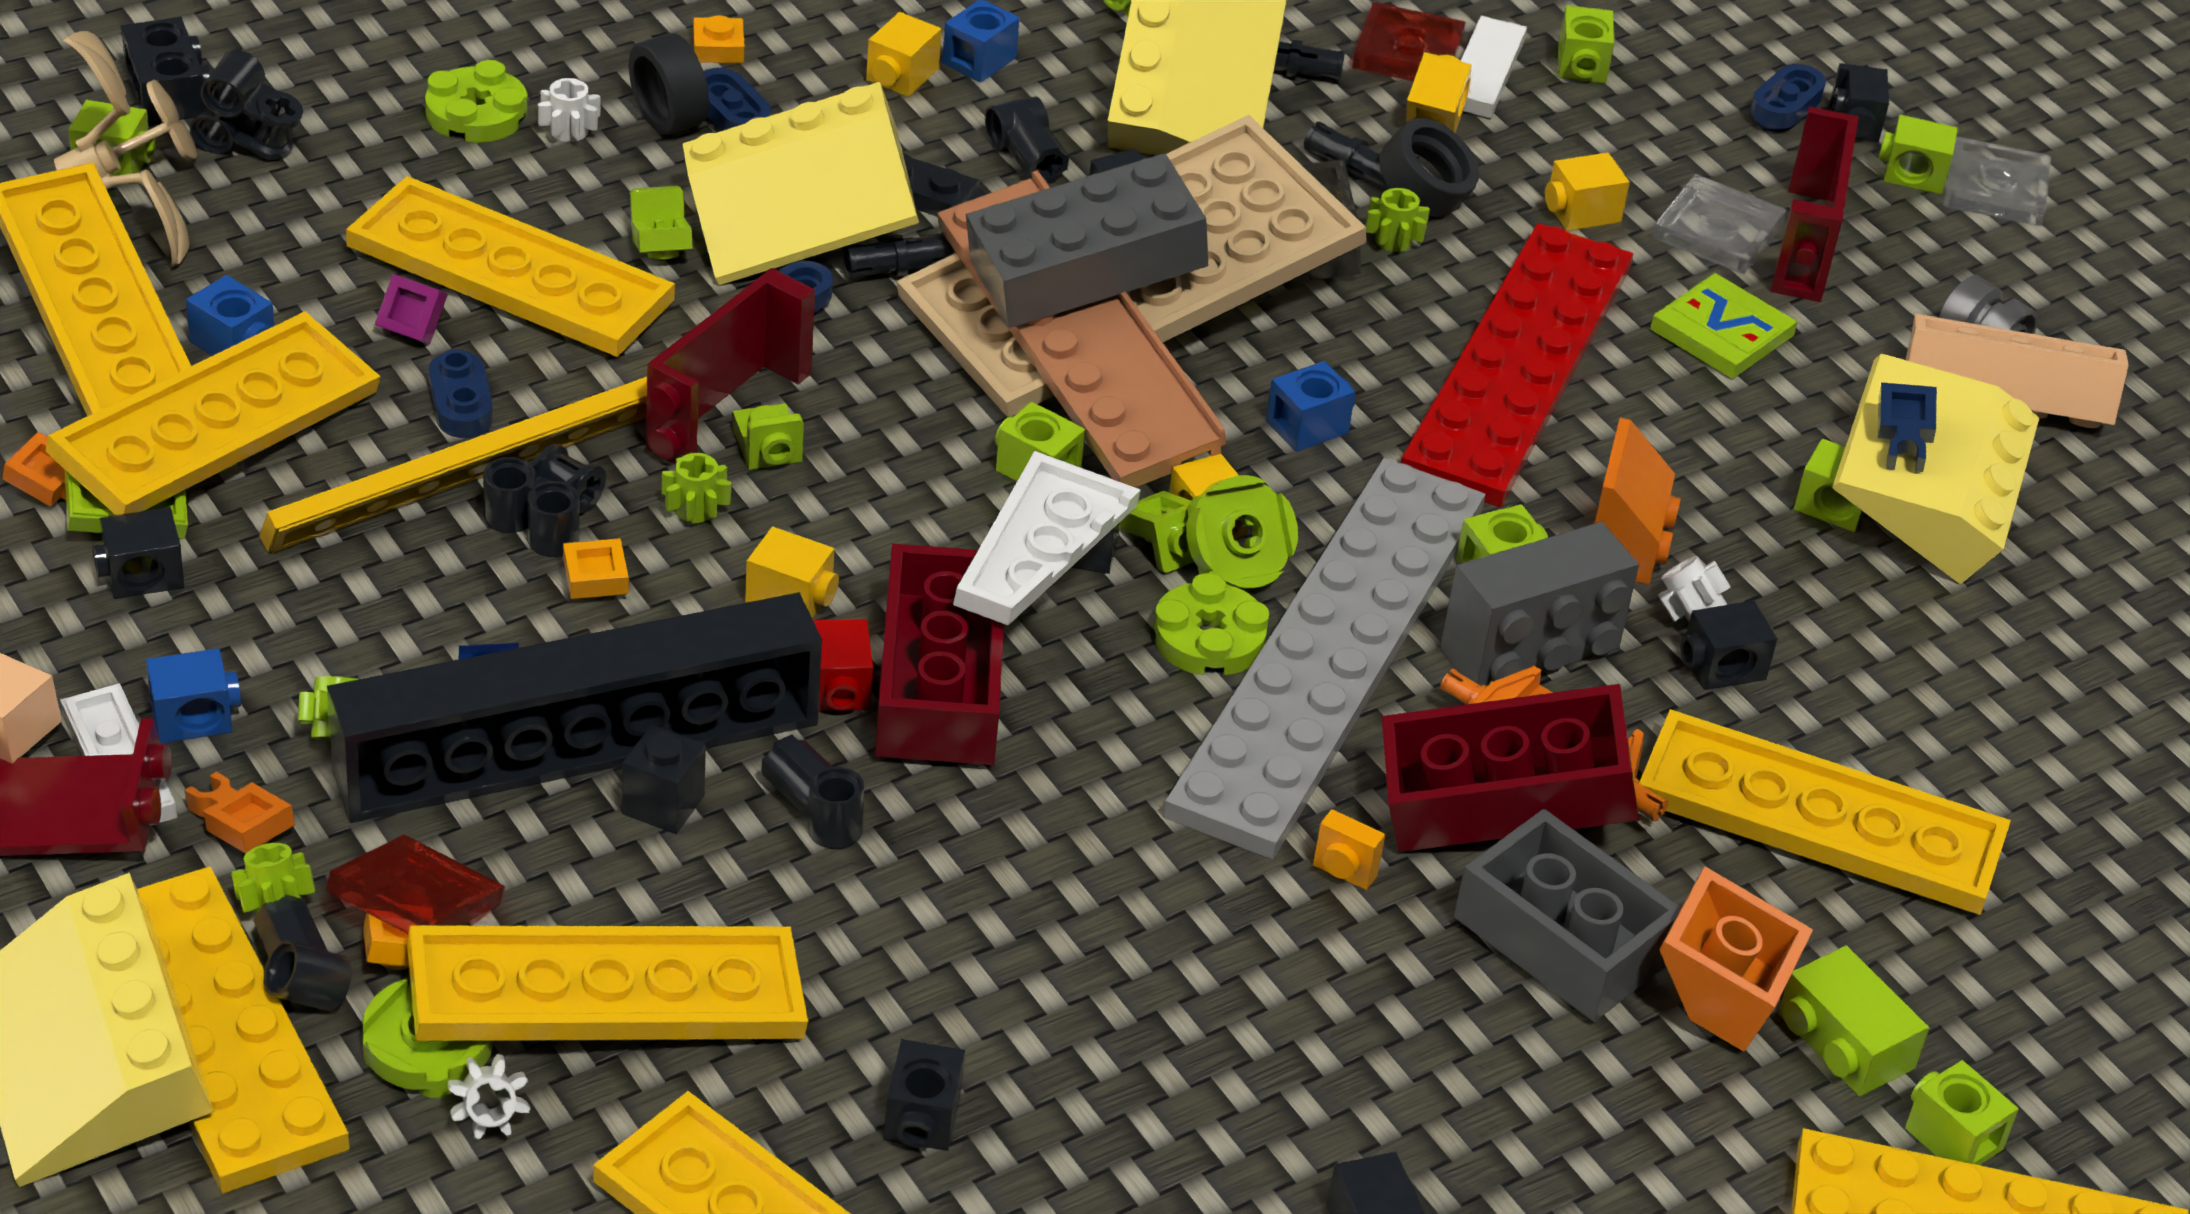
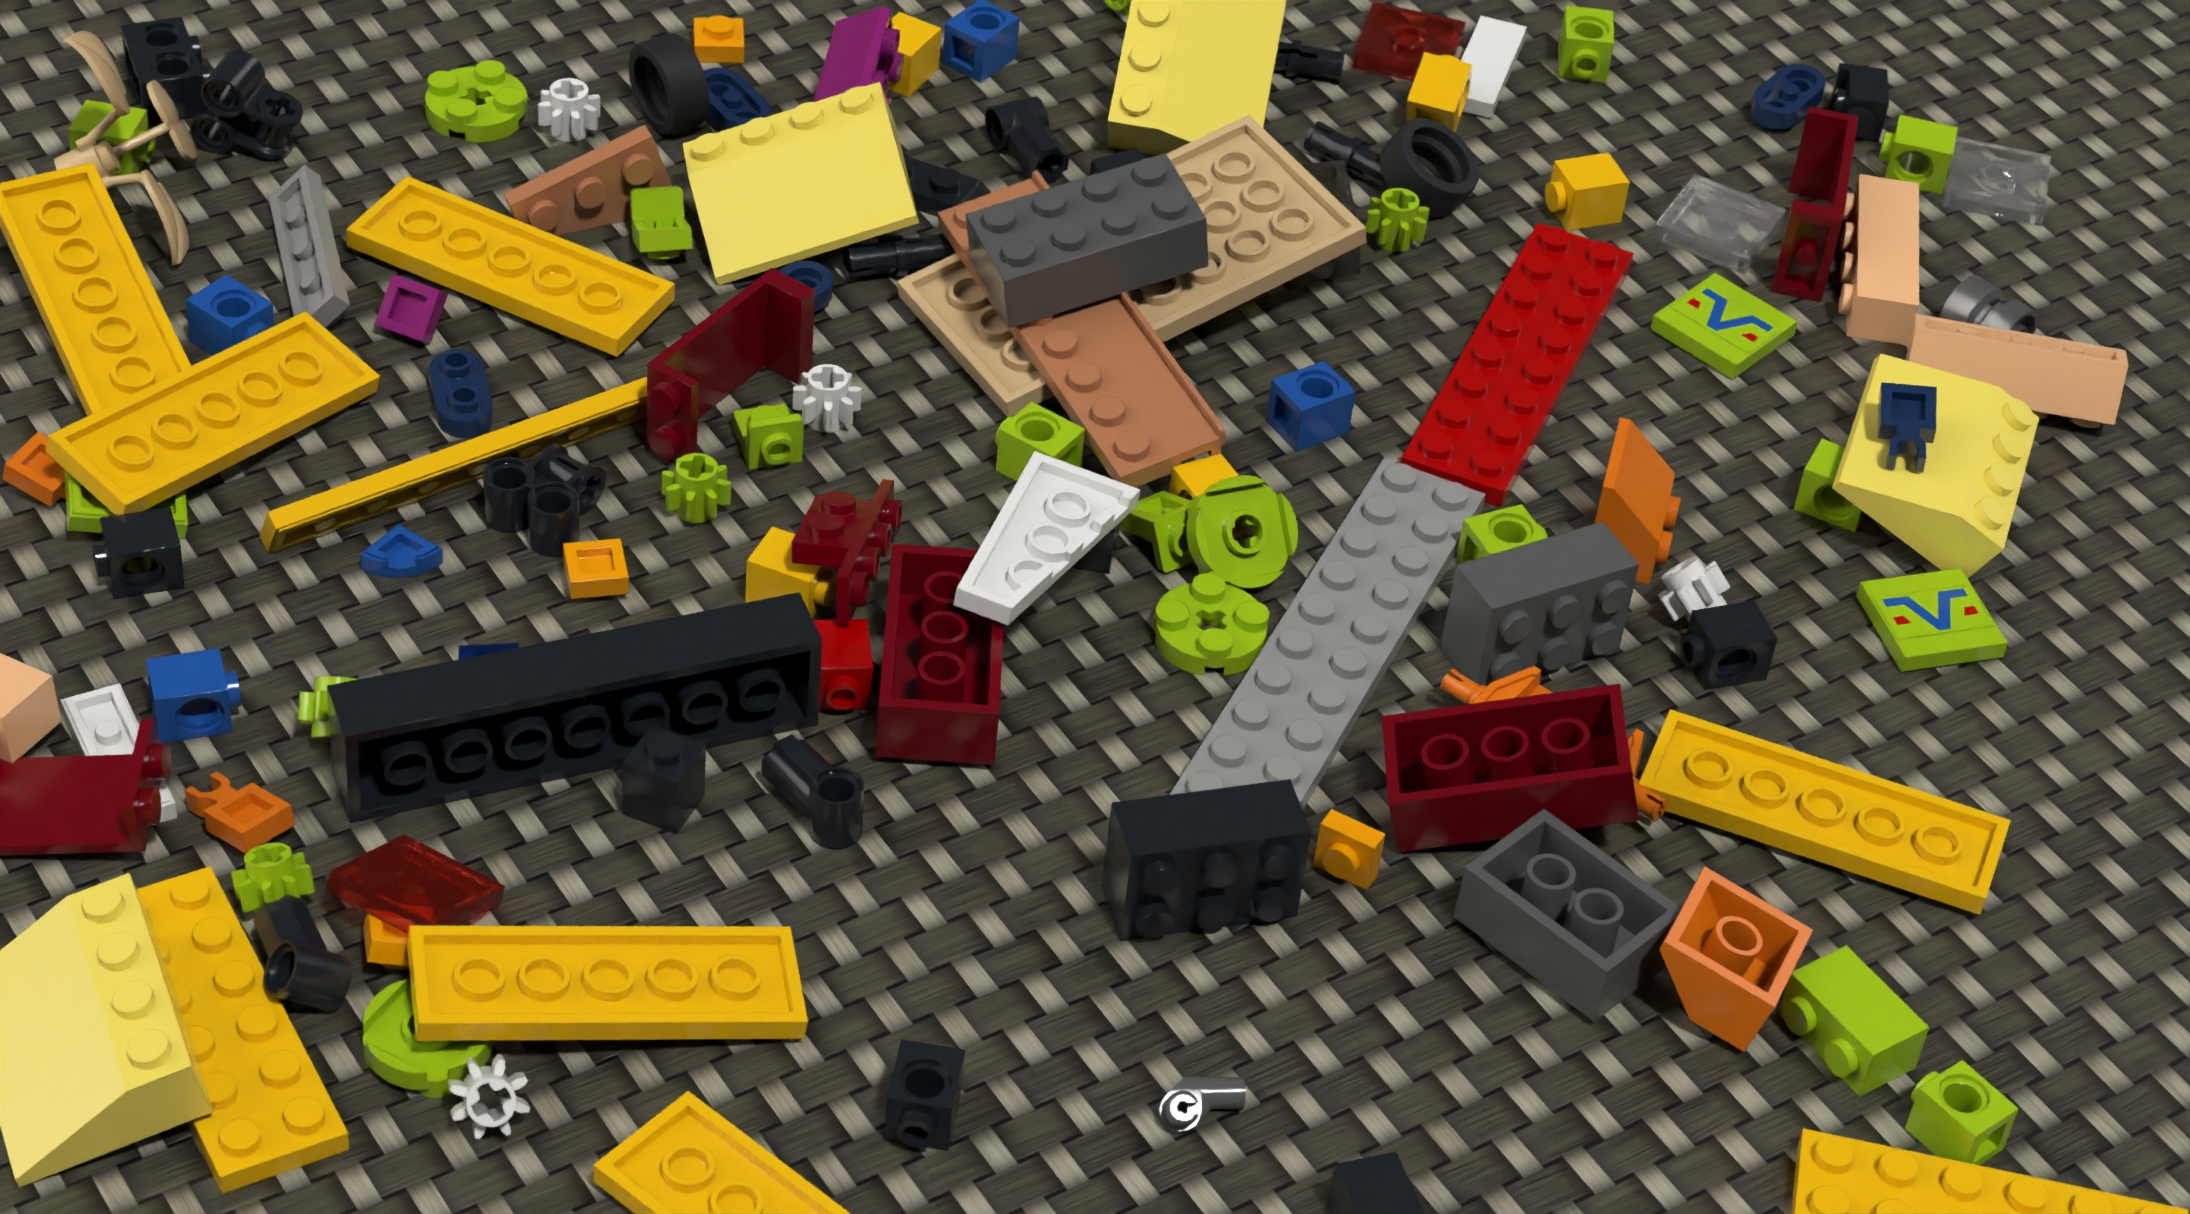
none -> light grey plate [269,165,350,328]
none -> blue tile [360,524,443,578]
none -> nougat wing [503,124,672,236]
none -> white gear [792,364,862,433]
none -> dark red bracket [792,479,903,625]
none -> magenta slope [813,7,904,111]
none -> black brick [1101,779,1312,941]
none -> dark grey arm [1160,1077,1246,1132]
none -> light nougat brick [1838,174,1919,346]
none -> lime tile [1856,568,2008,672]

